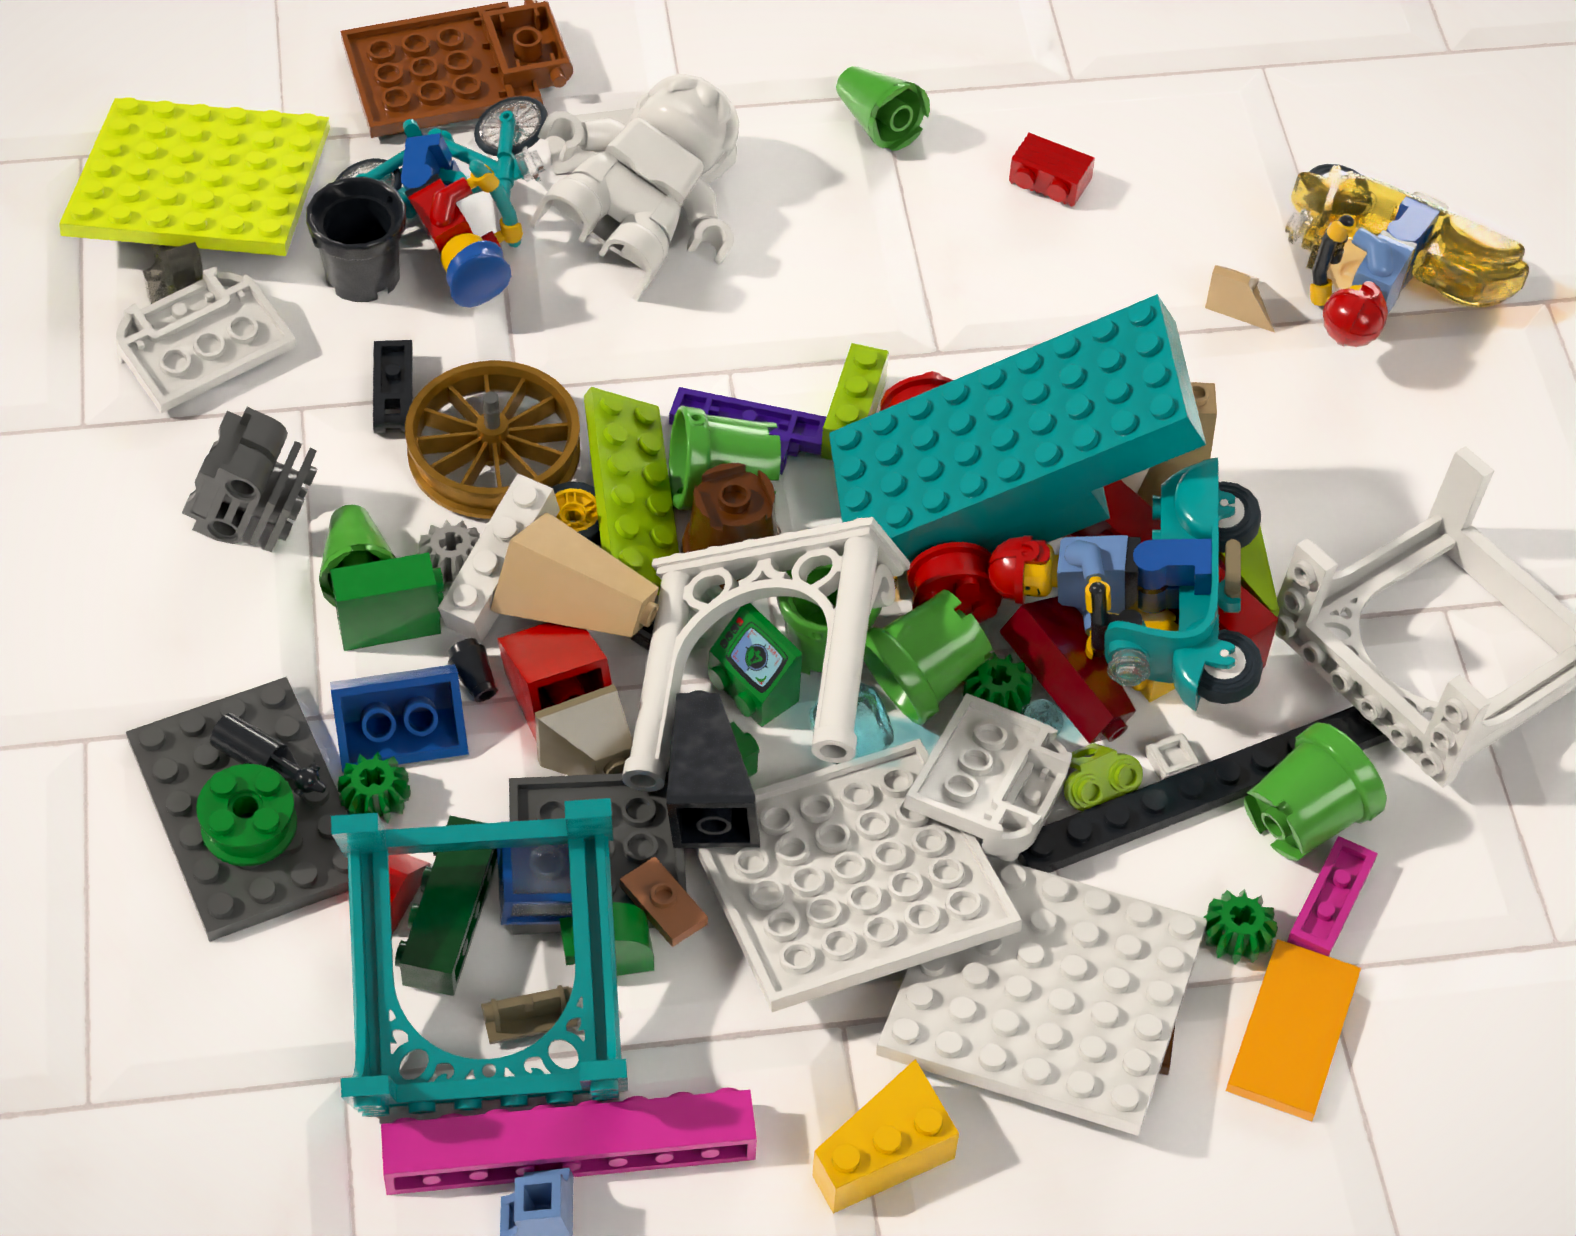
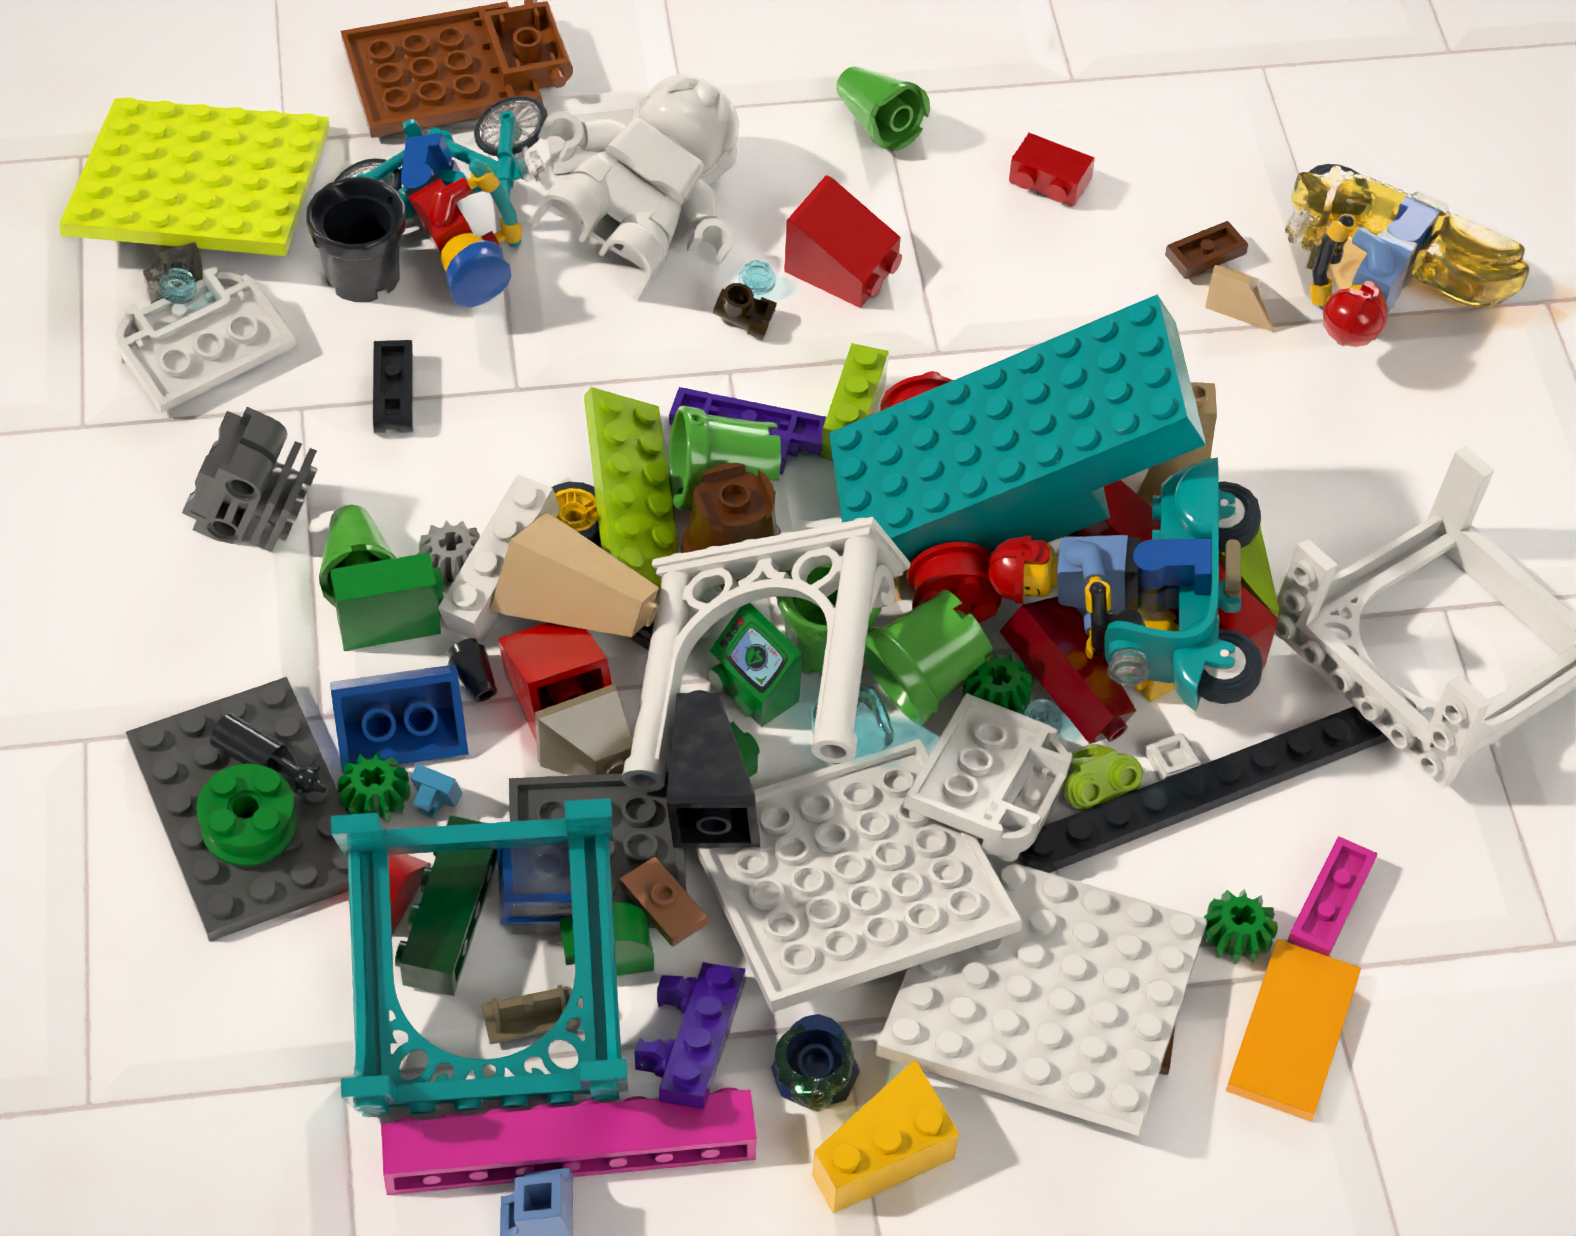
pearl gold wheel [405,360,581,519] -> none
bright green piece [1243,722,1387,861] -> none
none -> clear light blue plate [158,268,197,304]
none -> dark azure tile [410,763,463,819]
none -> dark purple hinge [634,962,746,1109]
none -> dark brown plate [712,283,777,340]
none -> clear light blue plate [738,260,776,295]
none -> piece [771,1014,860,1112]
none -> red slope [784,175,902,308]
none -> reddish brown plate [1165,220,1249,279]

